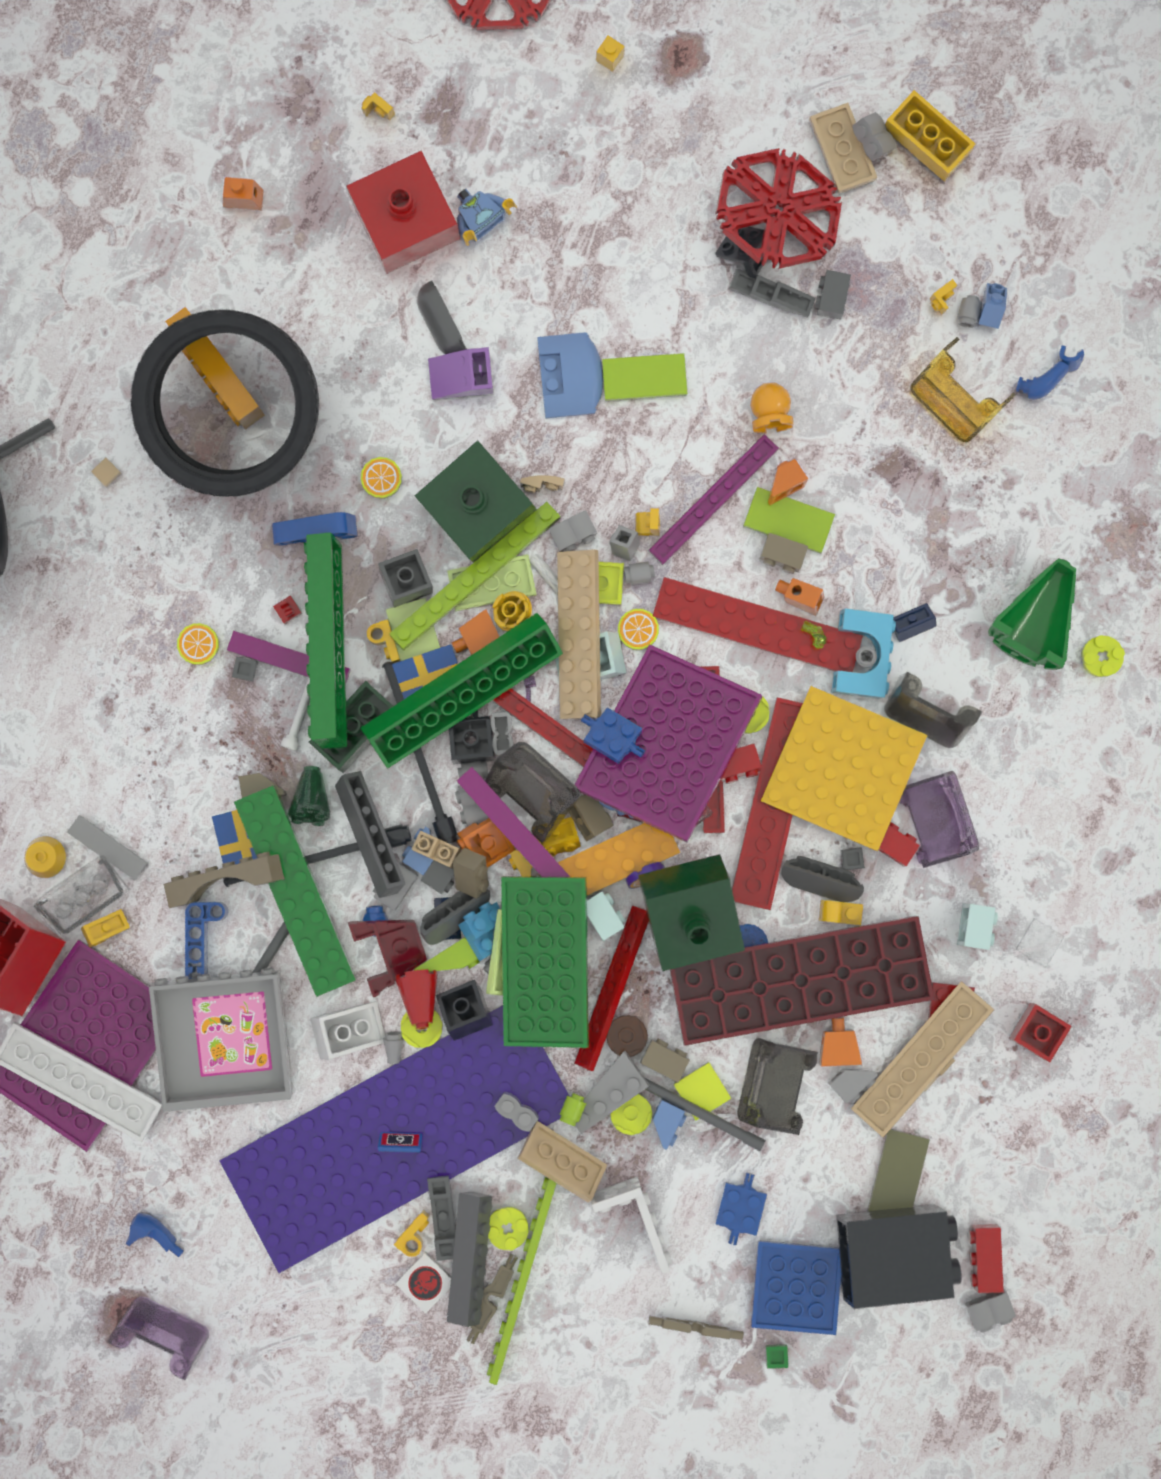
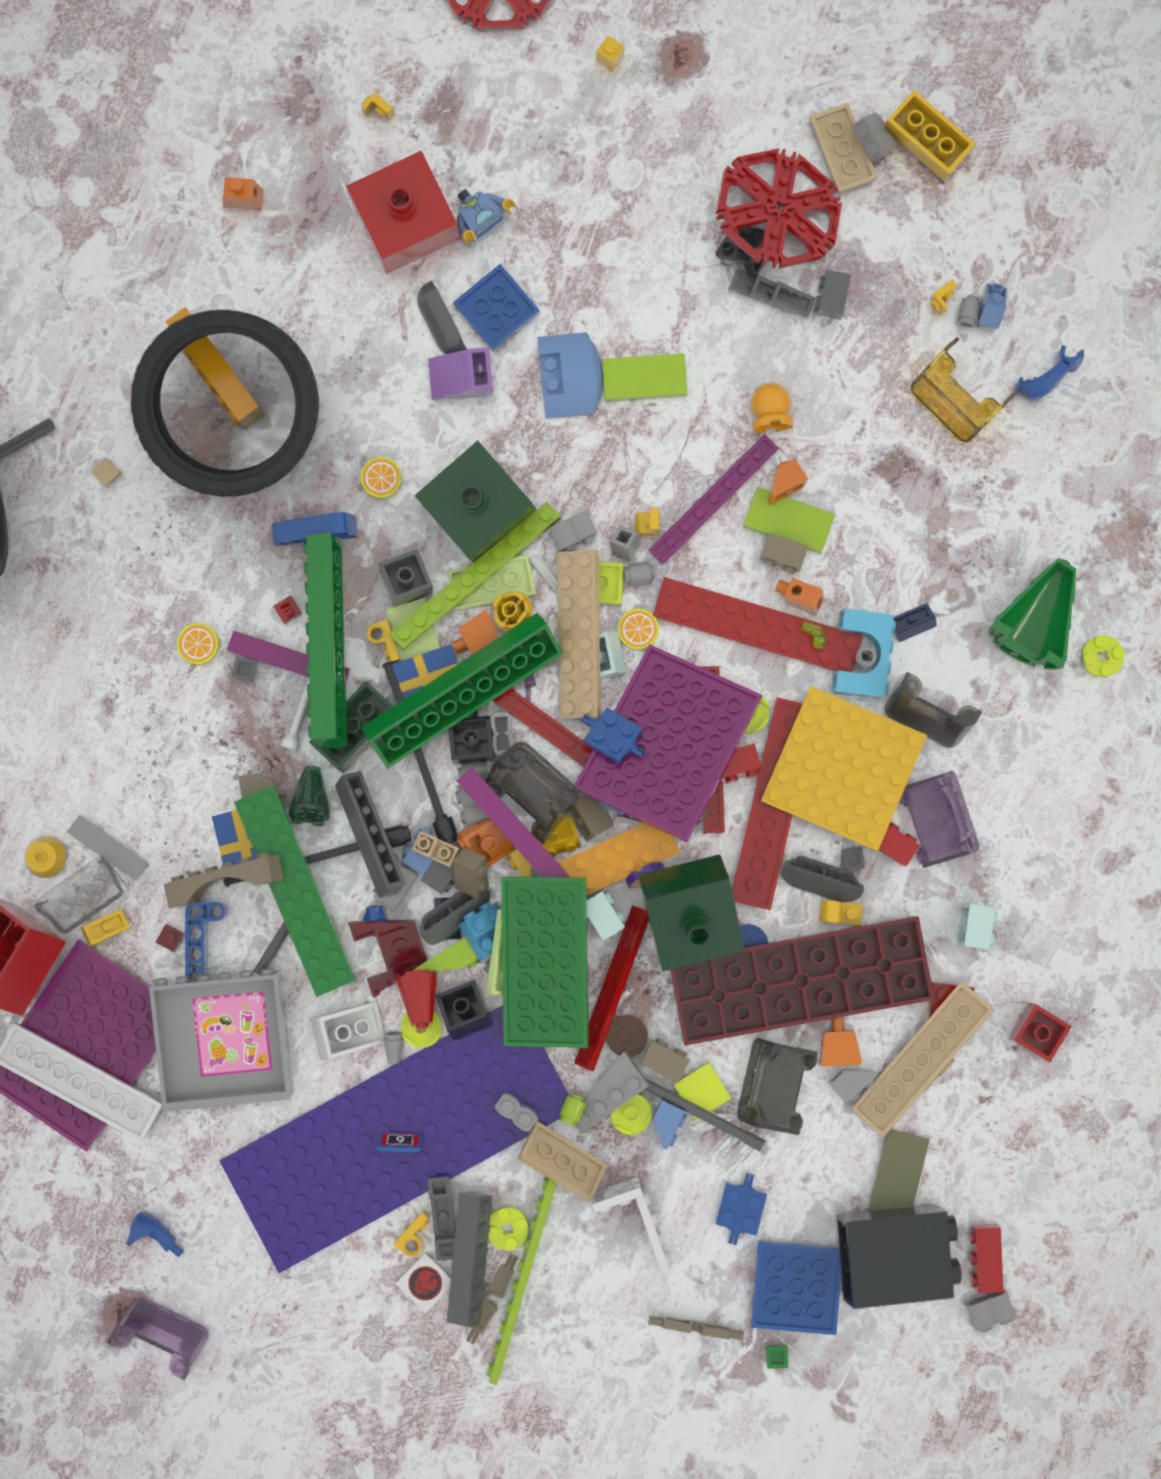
tan slope [520,475,565,493] -> none
none -> dark red plate [155,924,185,952]
none -> blue plate [453,264,540,351]

